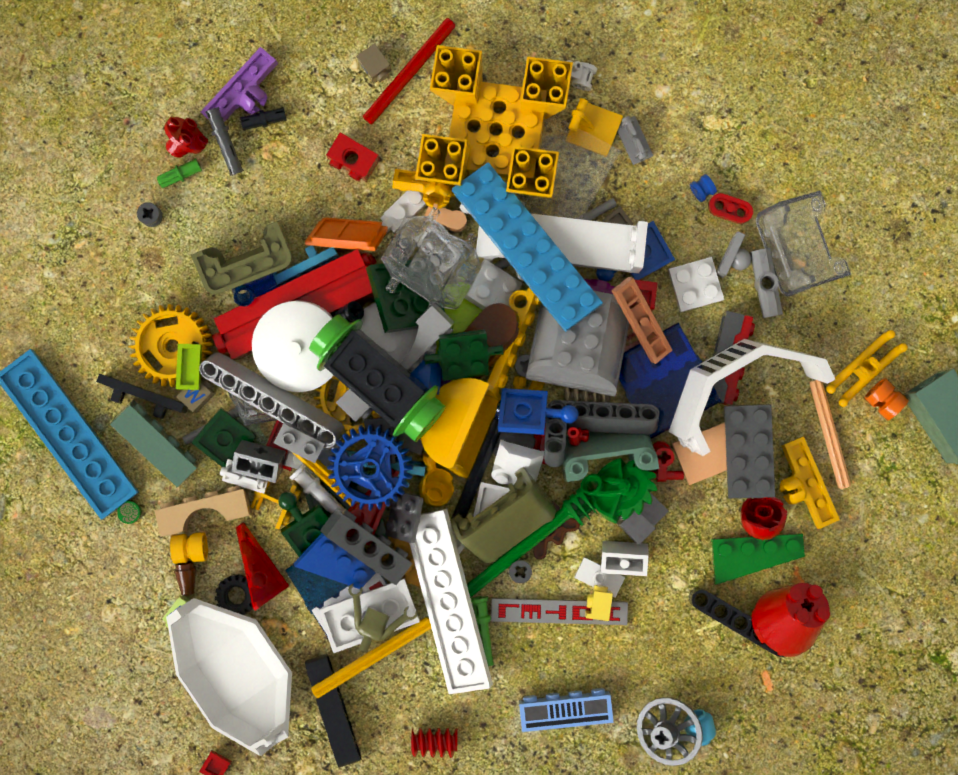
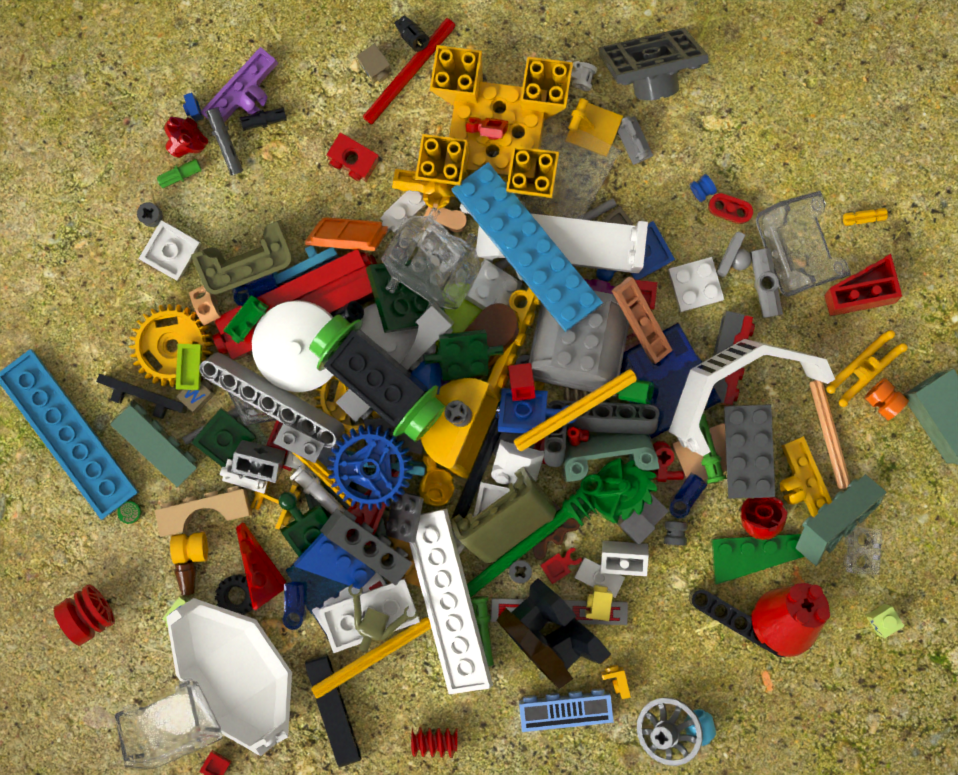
none -> red wheel [53,584,115,646]
none -> clear windscreen [114,678,223,769]
none -> white plate [139,220,202,282]
none -> blue plate [183,92,204,121]
none -> light nougat leg [189,286,221,325]
none -> green hinge [223,295,269,344]
none -> clear blue piece [283,582,307,630]
none -> black hinge [394,15,429,52]
none -> dark grey wheel [444,400,472,427]
none -> red plate [466,117,508,140]
none -> black piece [496,578,611,689]
none -> red panel [508,363,535,401]
none -> yellow axle [514,369,637,451]
none -> red plate [540,547,582,584]
none -> dark grey piece [598,28,709,100]
none -> yellow bracket [601,665,631,699]
none -> green brick [616,379,654,404]
none -> dark grey wheel [664,521,688,546]
none -> clear blue piece [669,473,707,518]
none -> bright green pin [699,414,727,484]
none -> sand green wedge [795,474,887,566]
none -> red wedge [824,254,902,316]
none -> yellow axle [843,208,888,226]
none -> clear brick [843,527,882,575]
none -> yellowish green brick [865,604,904,638]

